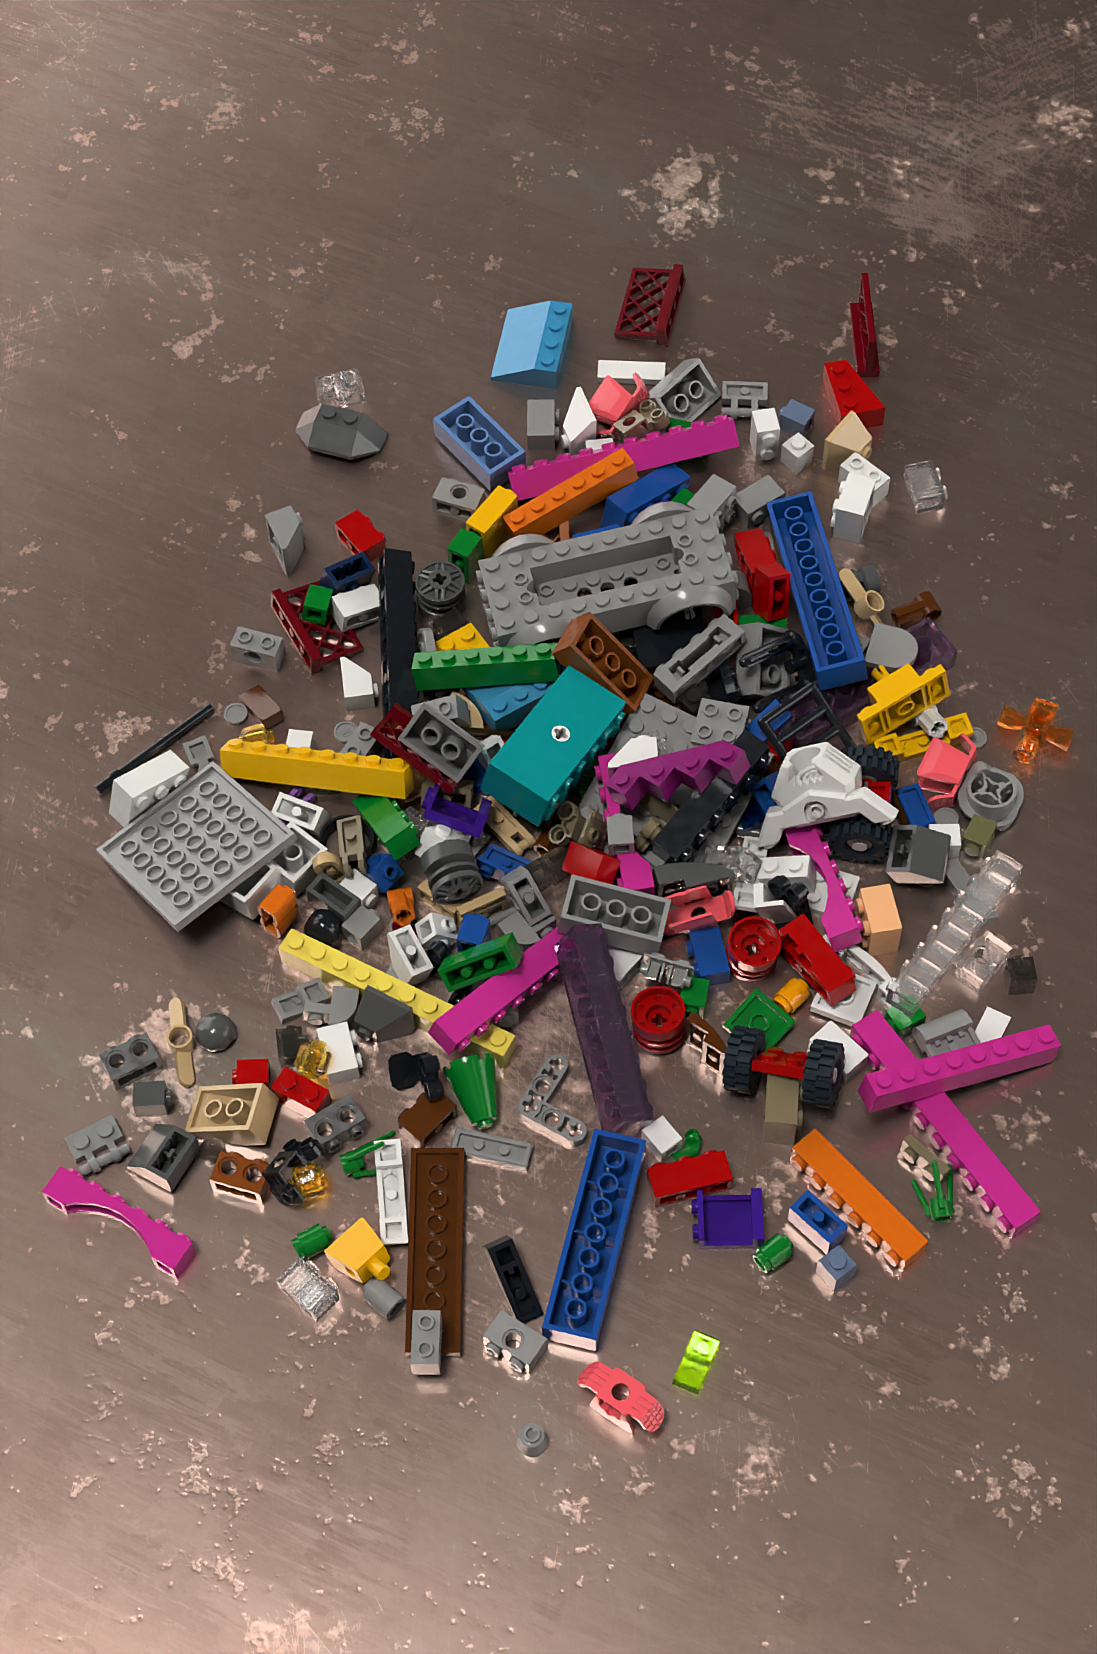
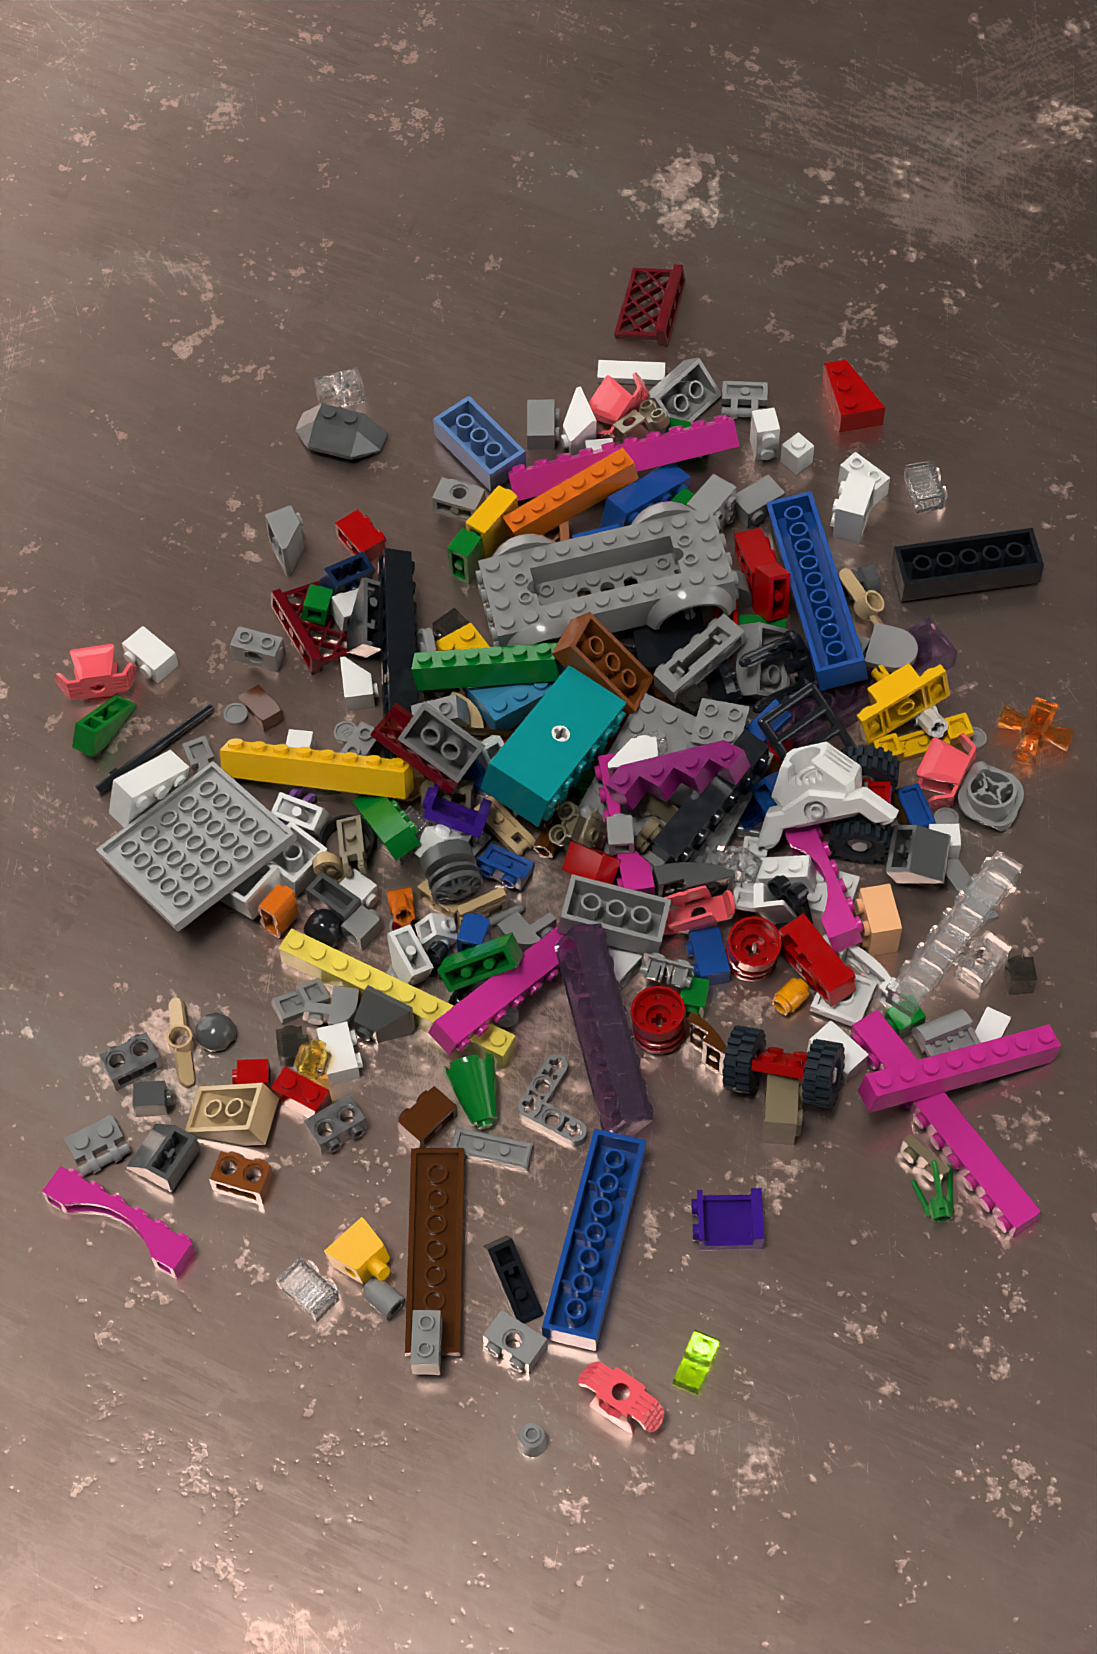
clear smoke tile [199,1138,226,1166] -> none
clear yellow head [238,724,275,745] -> none
black piece [262,1137,324,1205] -> none
clear yellow head [287,1162,329,1201] -> none
green brick [291,1223,333,1260] -> none
green plant [339,1130,395,1179] -> none
blue brick [363,853,404,893] -> none
white slope [374,1139,408,1246] -> none
black piece [388,1051,444,1102] -> none
dark grey wheel [415,561,466,624] -> none
dark azure slope [491,301,573,389] -> none
light grey brick [499,866,552,926] -> none
clear smoke slope [524,840,574,892] -> none
white brick [641,1115,682,1162] -> none
red brick [646,1150,733,1207] -> none
green arm [671,1129,702,1162] -> none
green plate [722,988,796,1050] -> none
green brick [753,1233,794,1273] -> none
sand blue brick [778,399,815,437] -> none
blue brick [788,1190,848,1254] -> none
orange brick [790,1128,929,1271] -> none
sand blue brick [816,1245,857,1292] -> none
tan slope [822,410,872,470] -> none
dark red fence [849,273,880,378] -> none
reddish brown piece [890,591,942,629] -> none
olive brick [960,814,997,859] -> none
none -> coral piece [54,644,136,700]
none -> green slope [72,694,136,757]
none -> white brick [122,626,179,683]
none -> black slope [347,577,384,658]
none -> black brick [892,528,1044,601]

